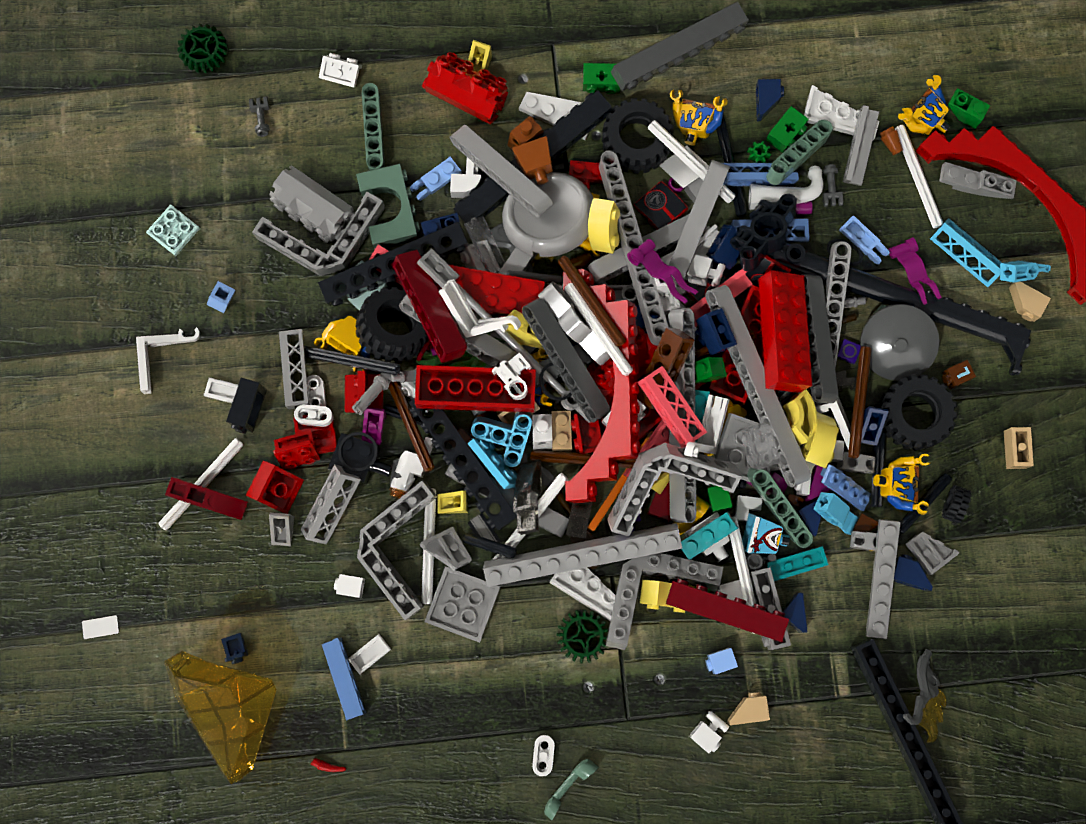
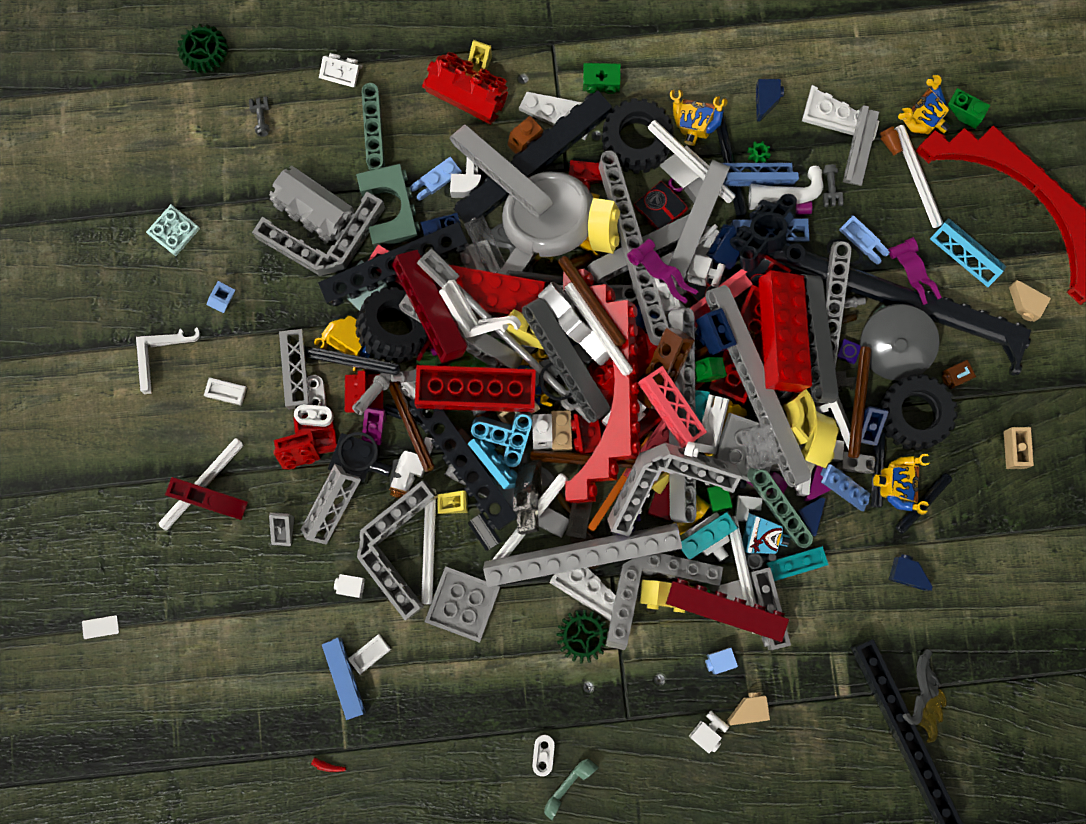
clear yellow panel [164,651,276,784] -> none
dark blue bracket [221,633,248,665] -> none
black window [226,377,267,434] -> none
red slope [246,461,304,514] -> none
light grey wing [420,527,472,570] -> none
black axle [463,533,517,558] -> none
white piece [492,353,531,400] -> none
dark orange torso [512,136,553,185] -> none
dark grey brick [611,2,749,91] -> none
green brick [766,106,809,153] -> none
sand green beam [766,120,833,185] -> none
dark blue slope [782,593,807,633] -> none
reddish brown tile [786,494,805,508] -> none
medium azure piece [814,492,858,535] -> none
light grey leg [850,531,877,552] -> none
reddish brown tile [853,513,878,532] -> none
light grey plate [866,519,900,639] -> none
light grey wing [905,532,959,576] -> none
light grey slope [939,162,1017,199] -> none
black tyre [942,485,972,523] -> none
medium azure piece [1000,260,1051,282] -> none

